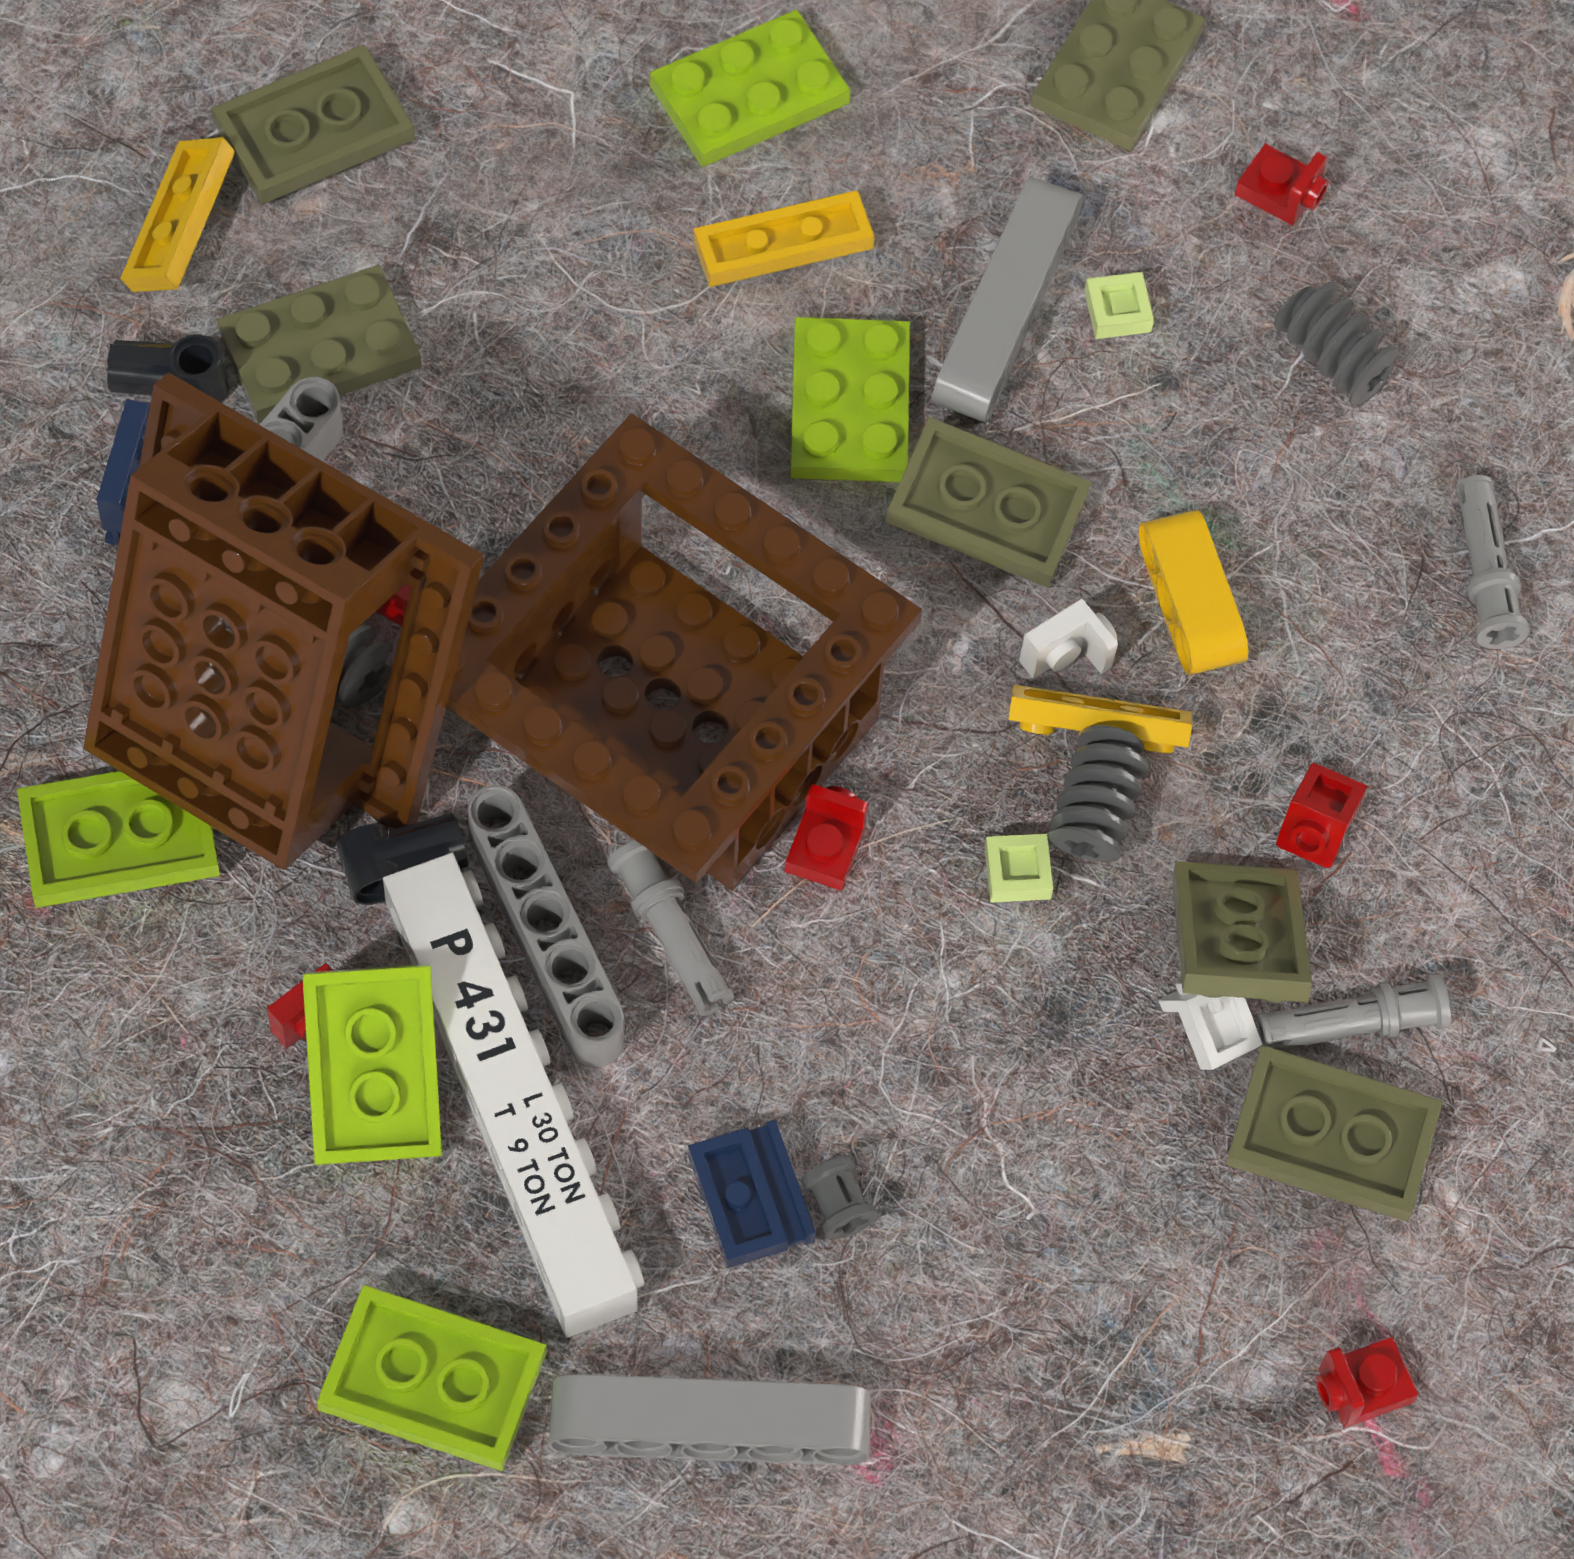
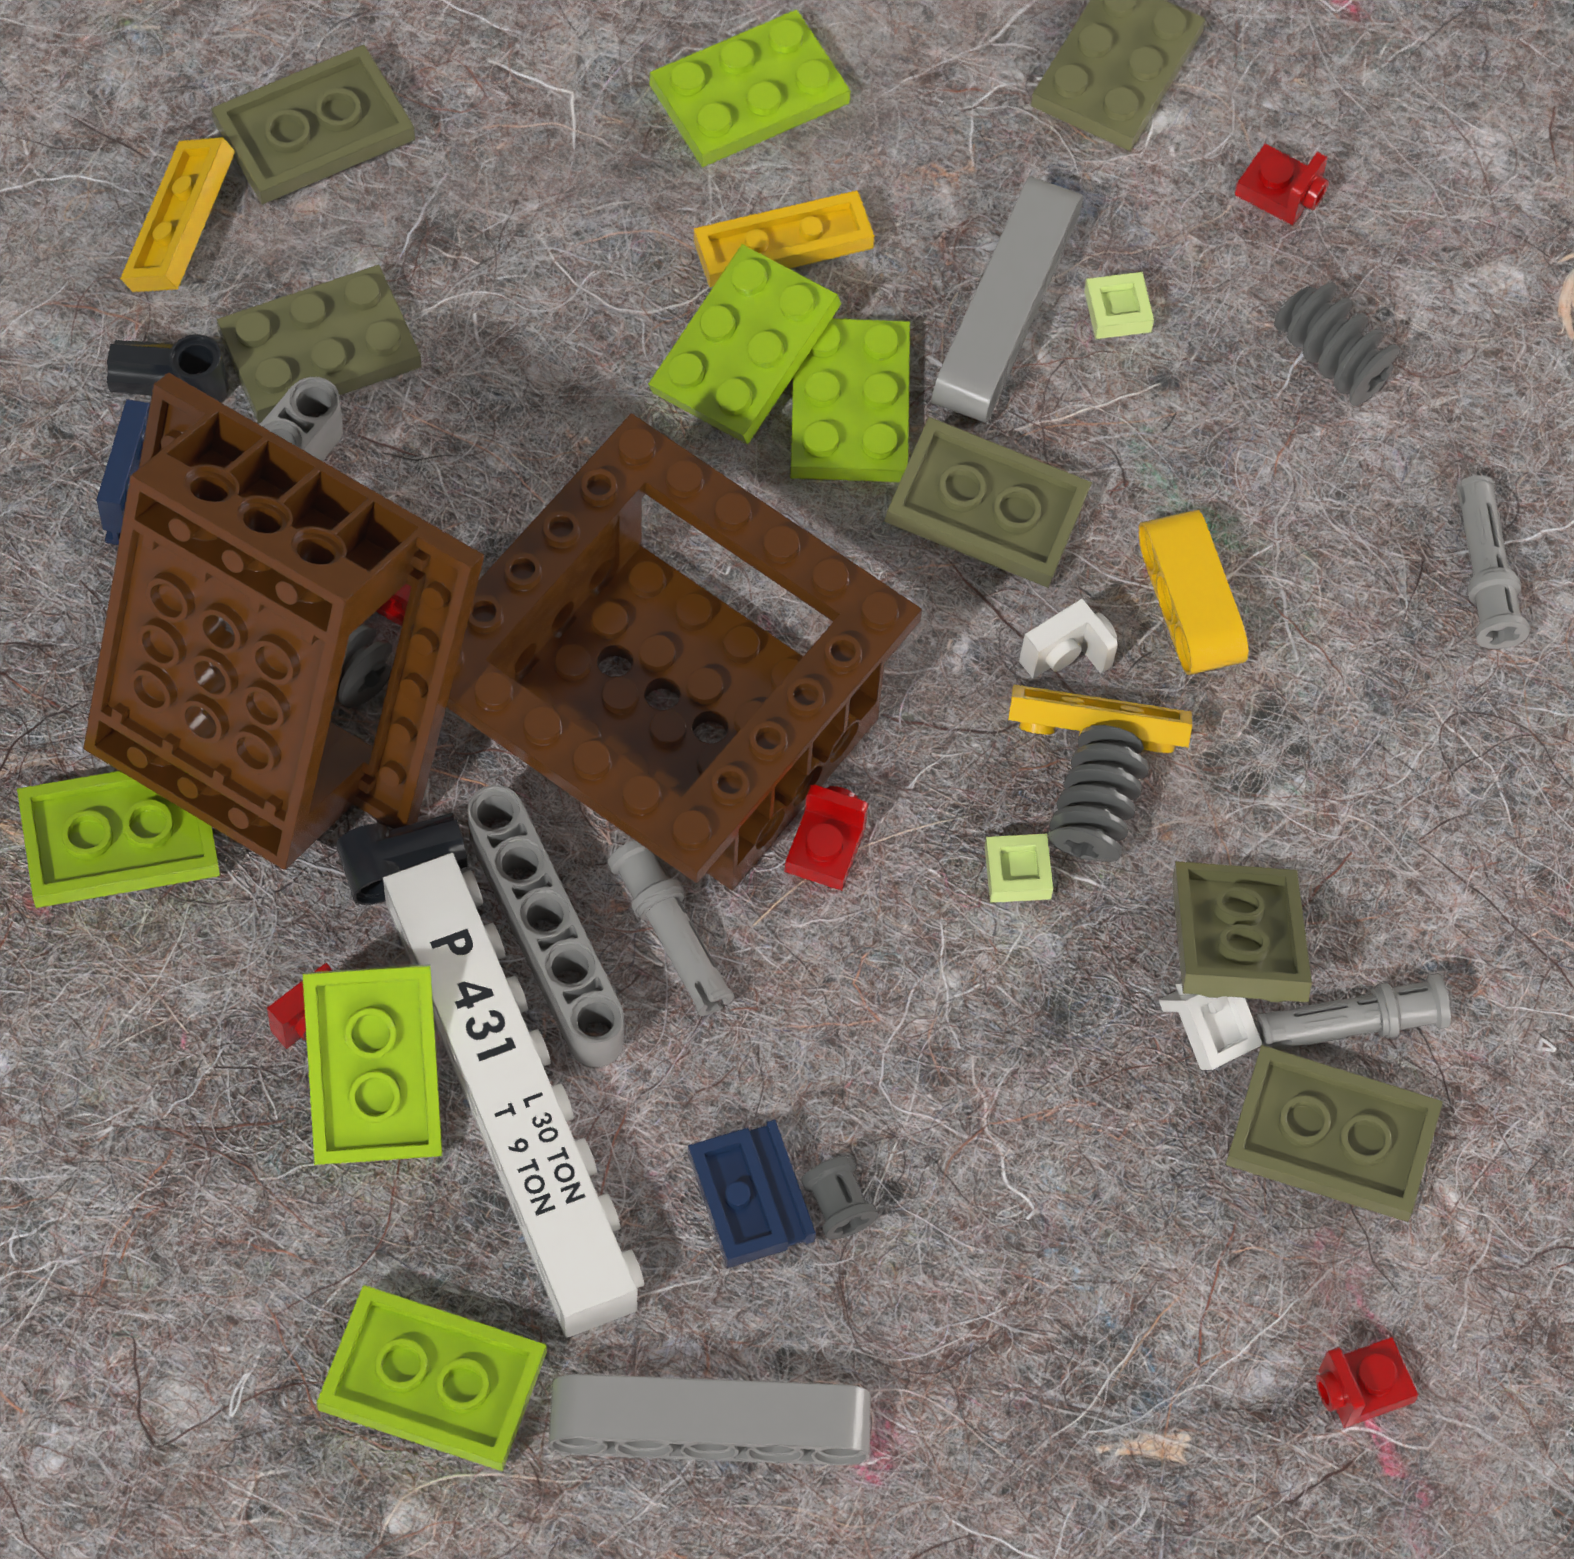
red bracket [1276,762,1368,868] -> none
none -> lime plate [648,244,841,445]

